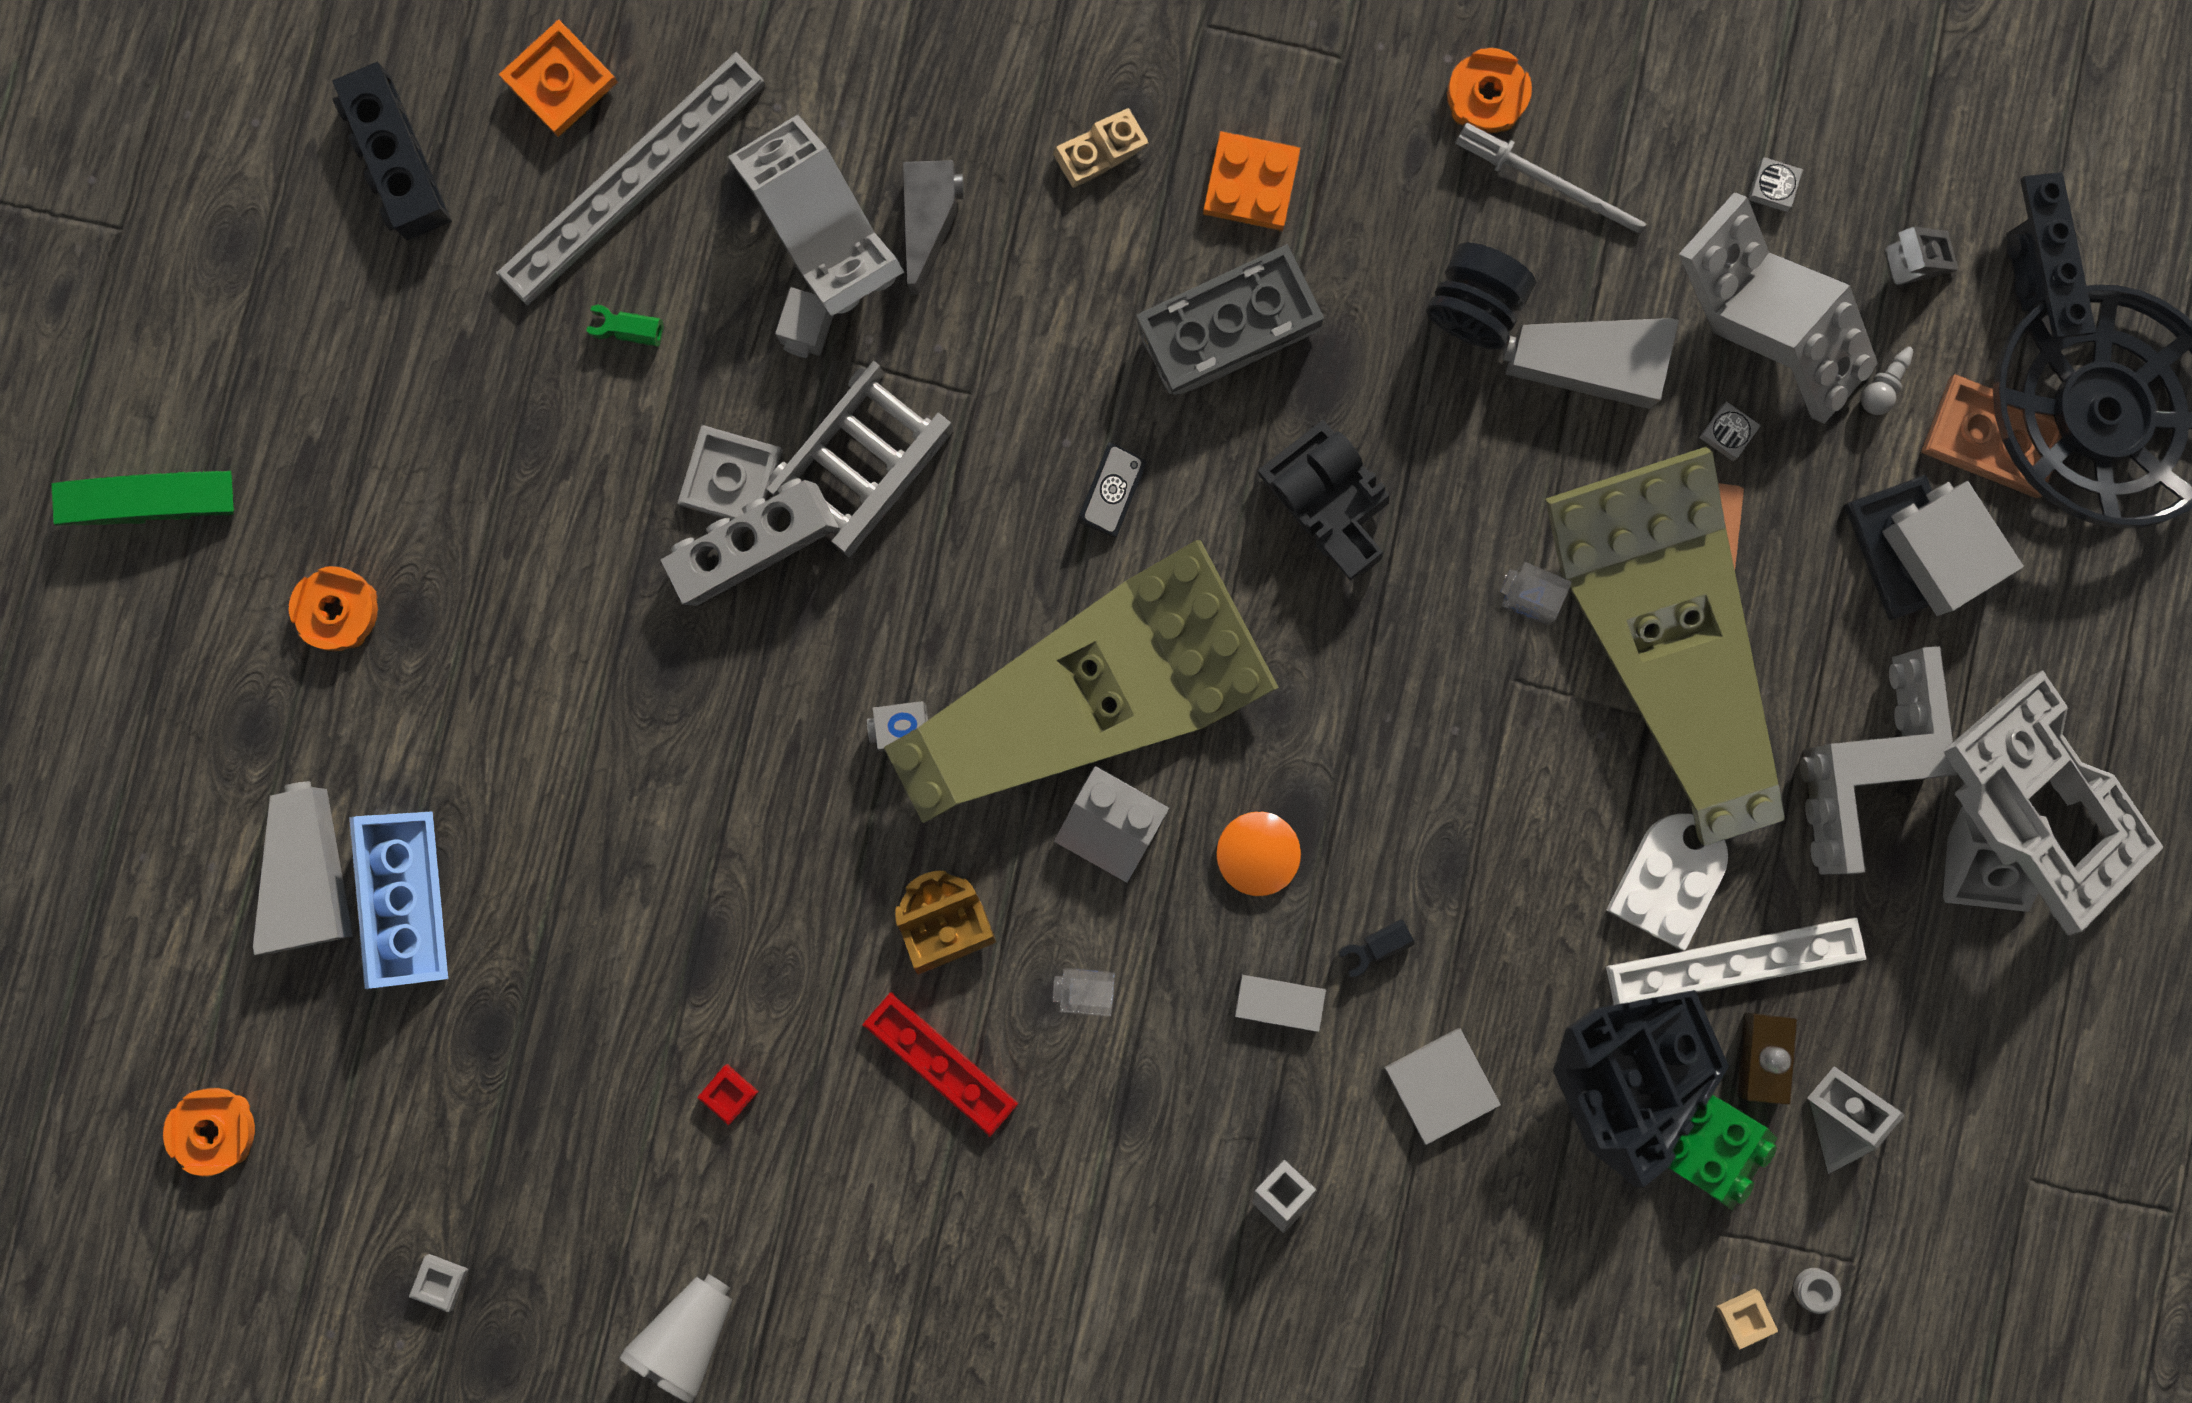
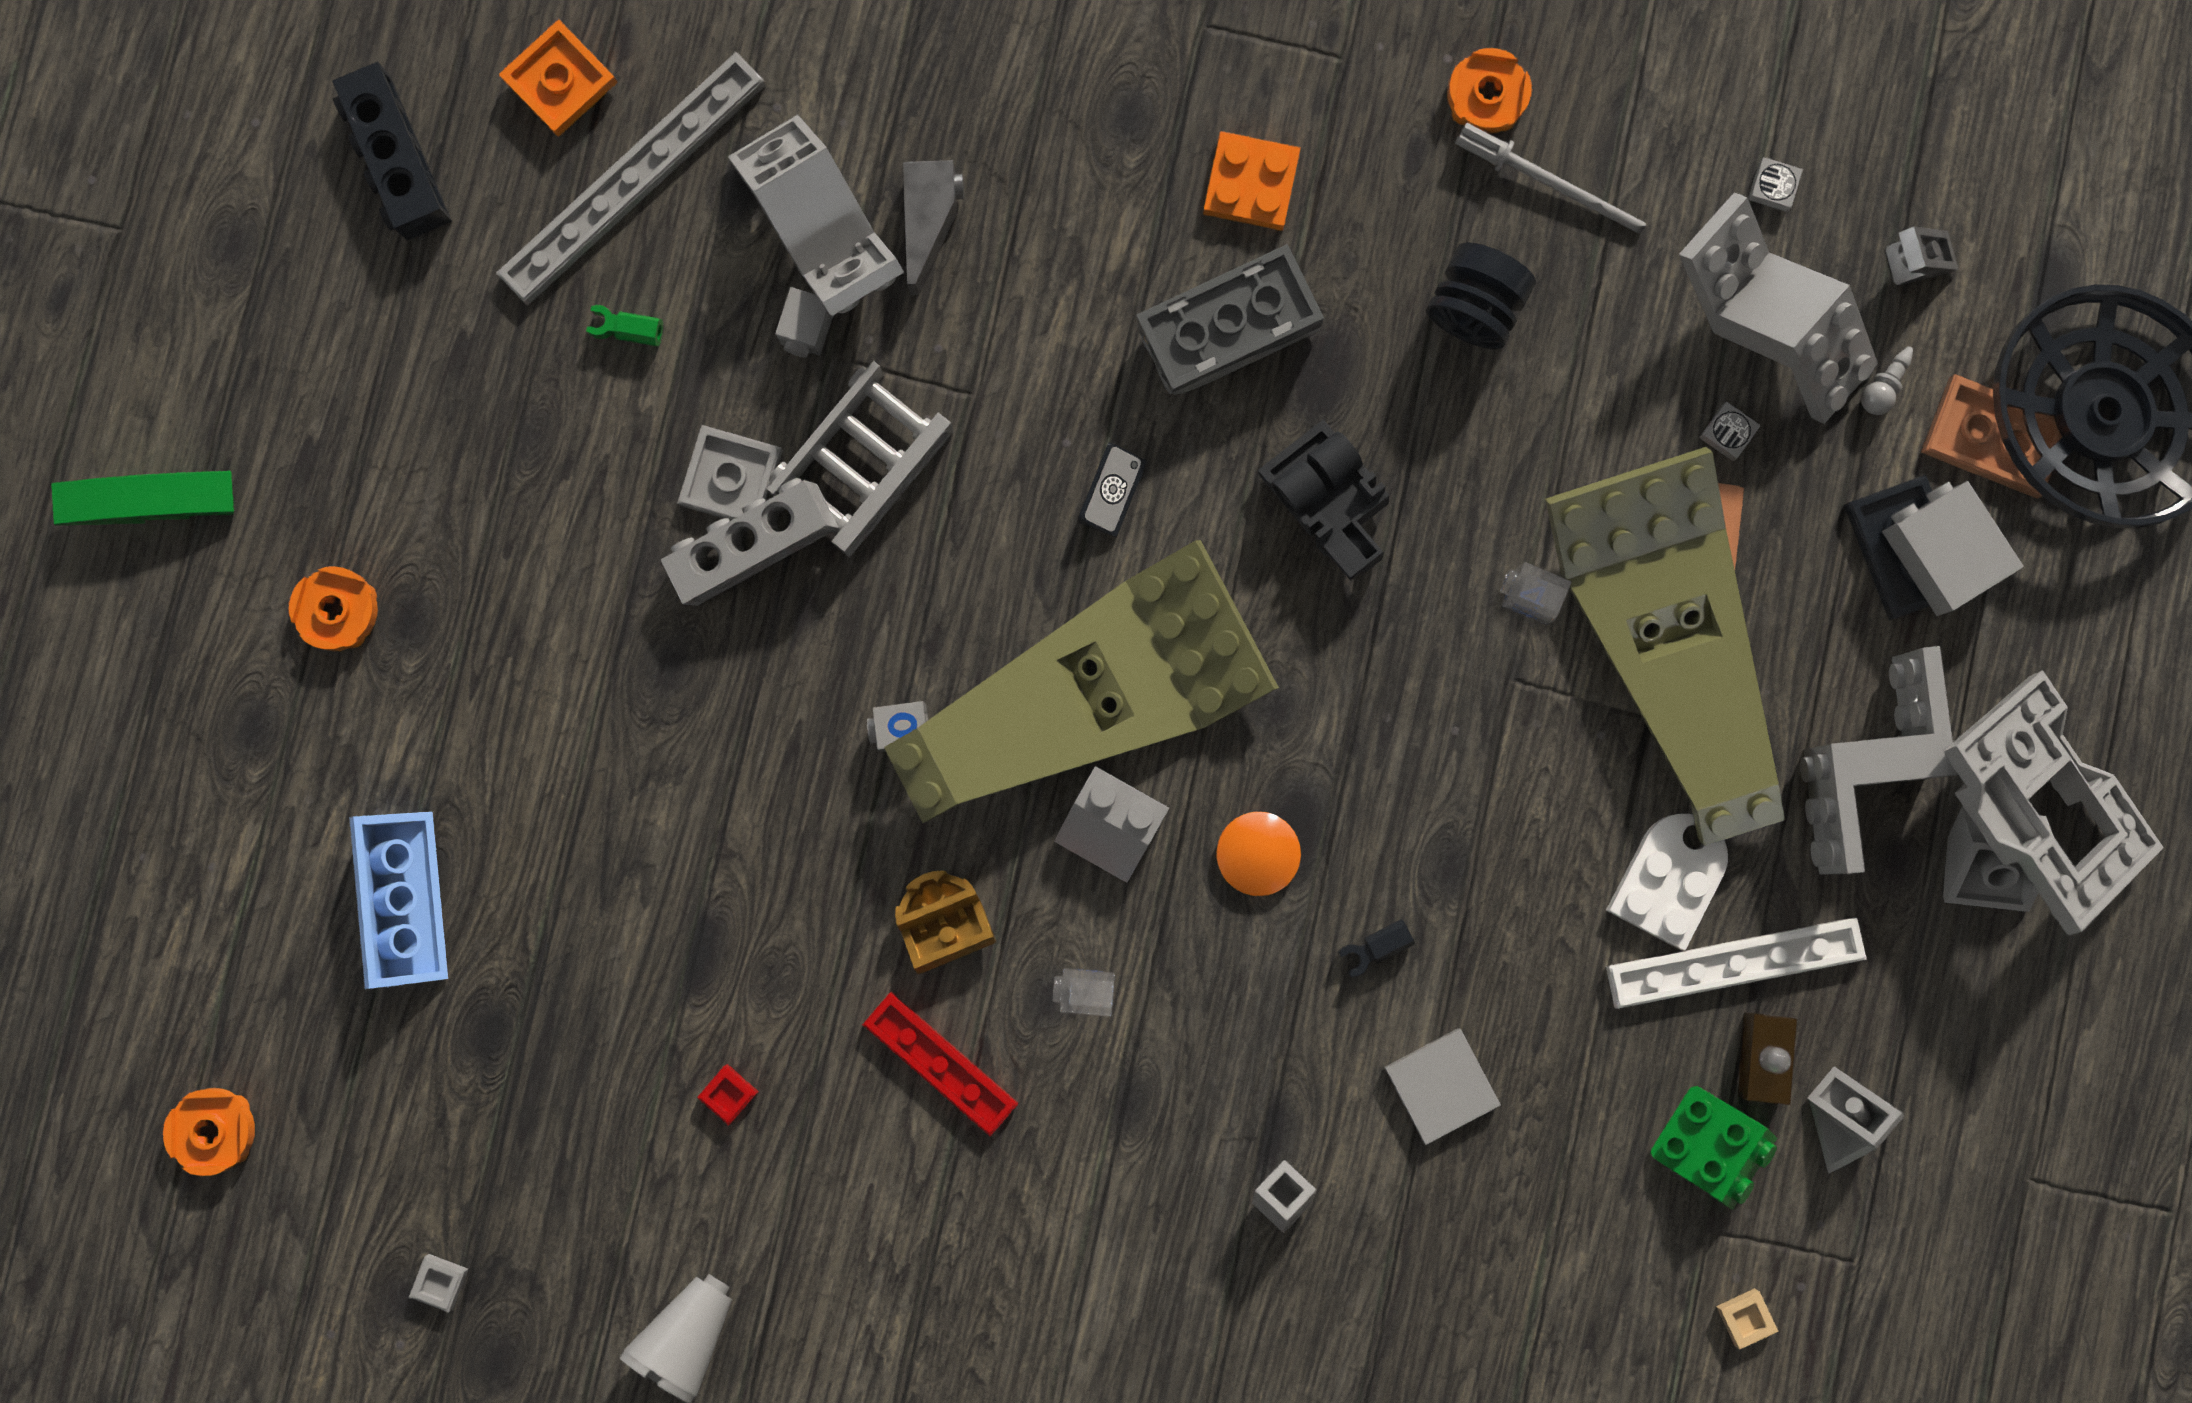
light grey slope [253,781,353,955] -> none
tan slope [1053,108,1149,188] -> none
light grey tile [1235,974,1326,1032] -> none
light grey slope [1503,318,1679,409] -> none
black wedge [1553,990,1729,1188] -> none
light grey tile [1793,1268,1841,1314] -> none
black bracket [2006,172,2096,339] -> none

